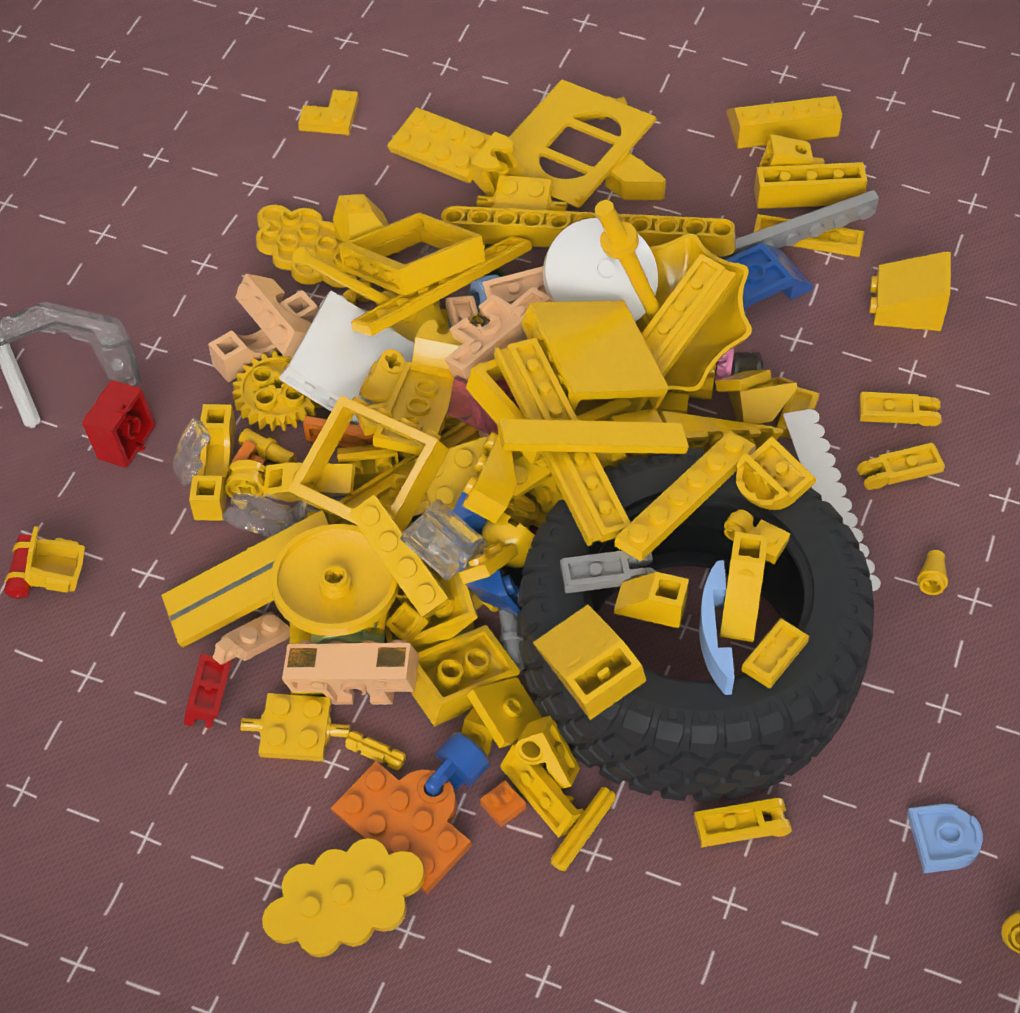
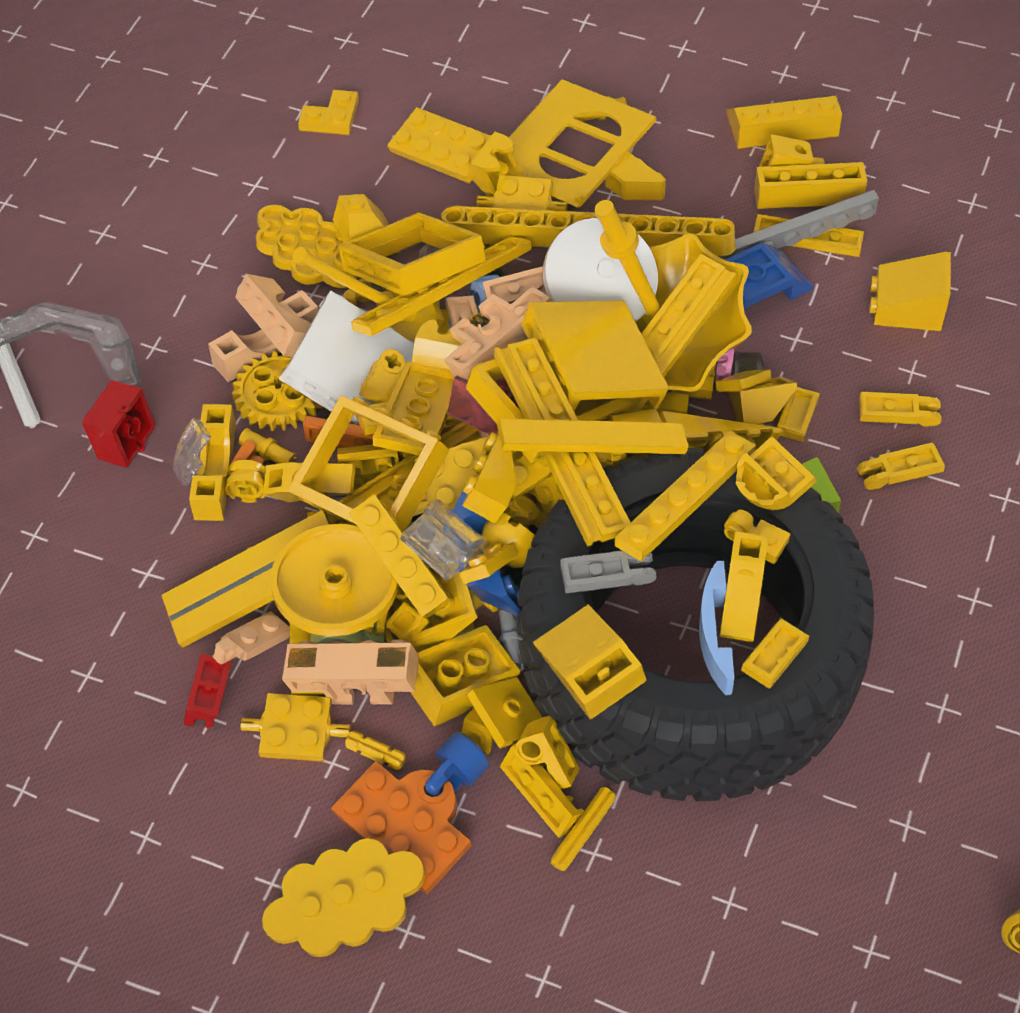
yellow piece [4,526,85,599] -> none
clear piece [222,493,314,537] -> none
orange tile [480,780,526,828] -> none
yellow slope [614,572,689,628] -> none
yellow plate [694,798,792,848] -> none
white sticker [783,409,881,591] -> none
light blue tile [907,804,983,874] -> none
yellow cone [917,550,948,595] -> none

